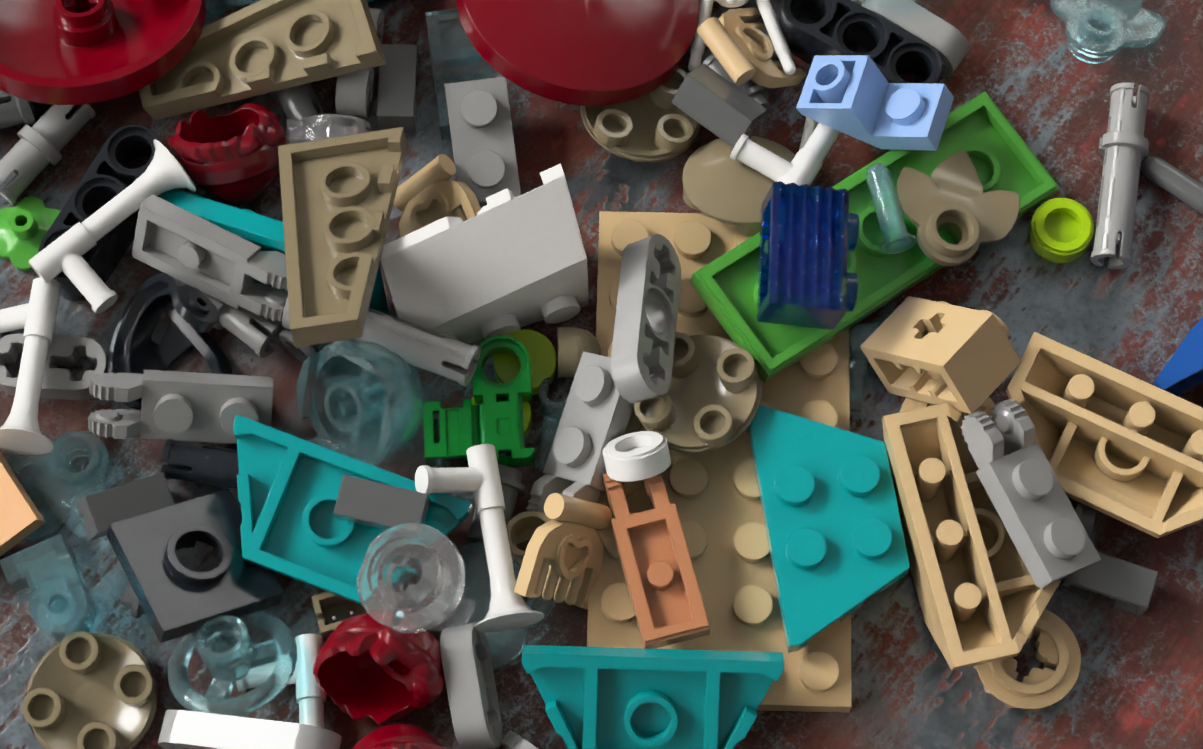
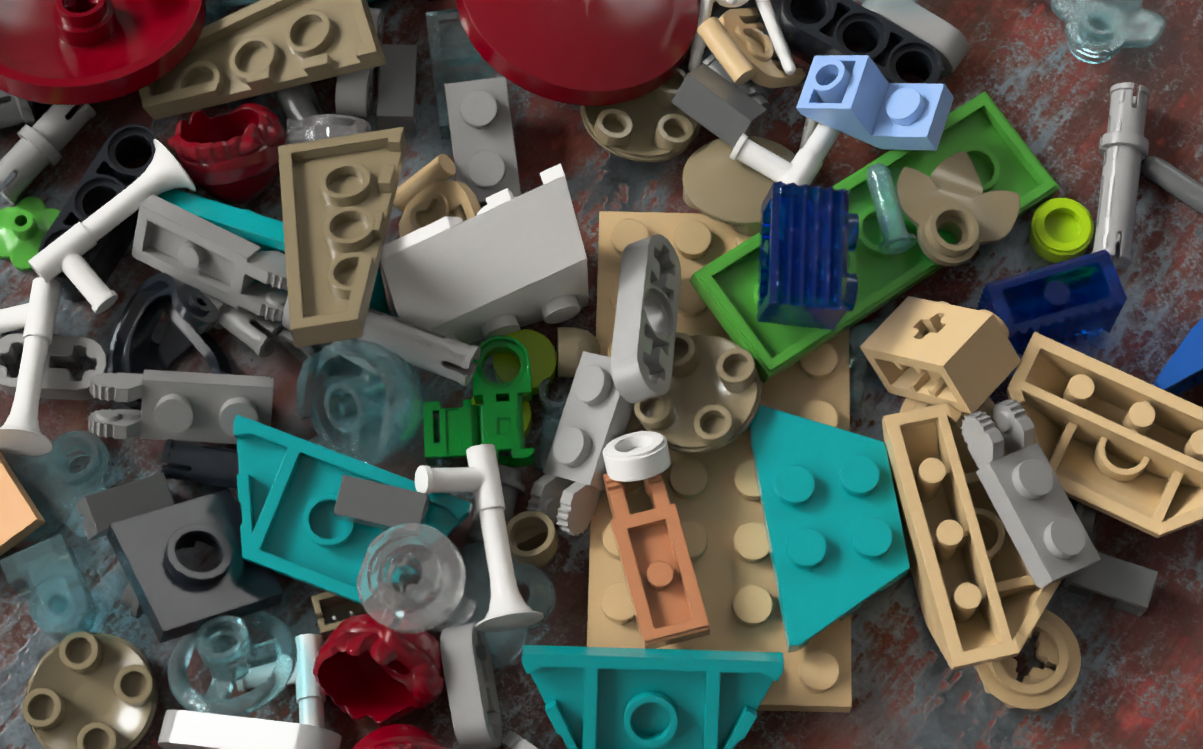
tan piece [514,493,611,609] -> none
none -> clear blue brick [976,249,1127,356]

